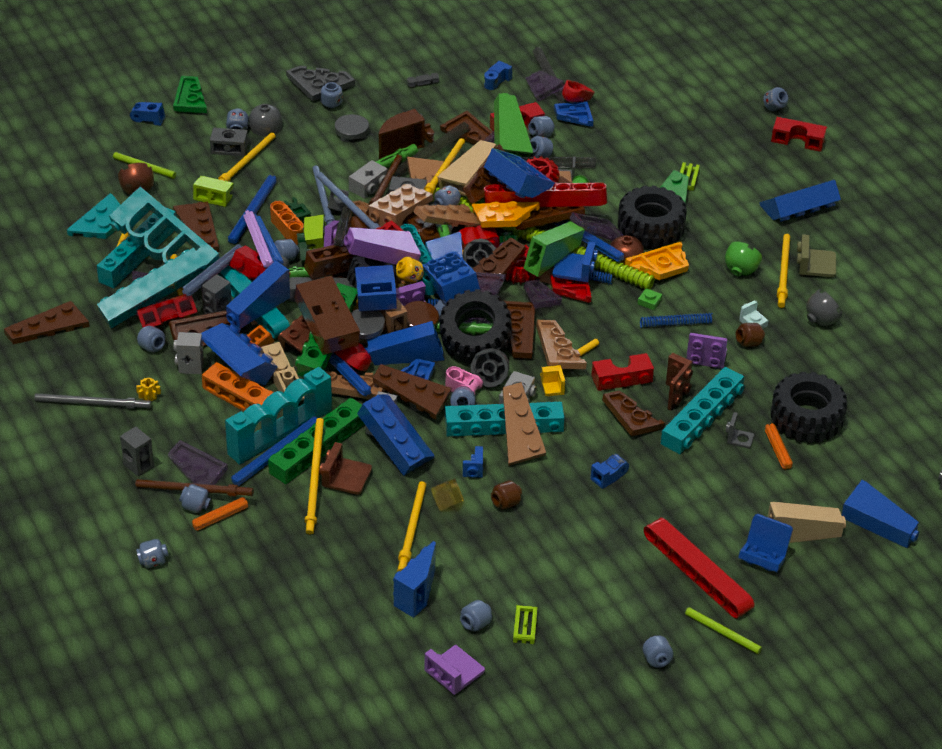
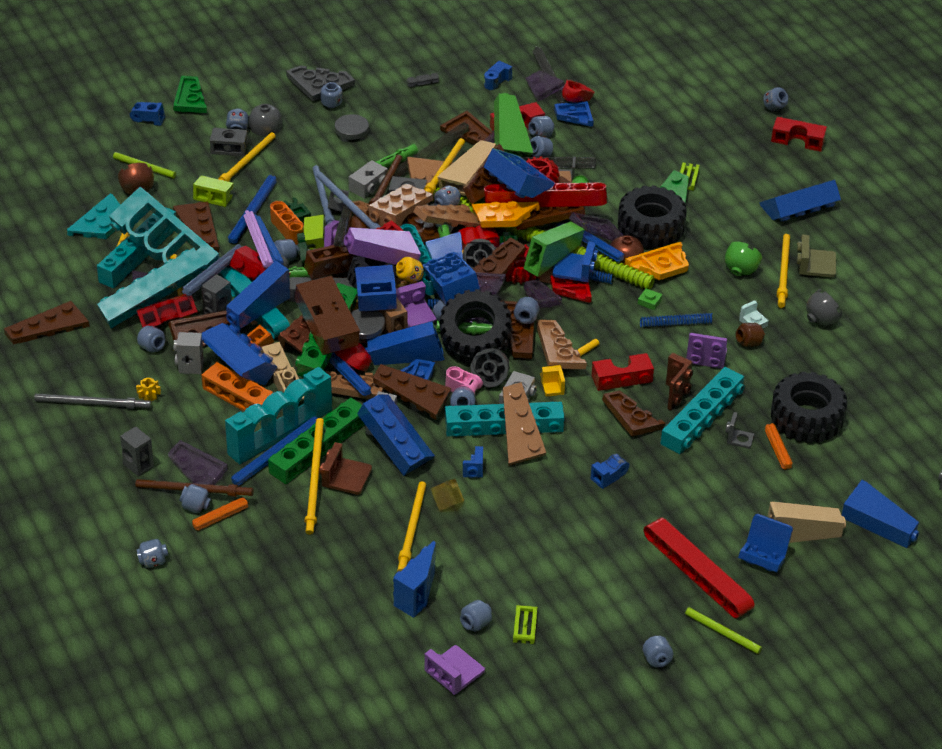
reddish brown piece [379,109,434,160] -> none
reddish brown tile [404,301,439,329] -> none
reddish brown head [491,480,522,510] -> none
none -> sand blue head [514,297,540,324]

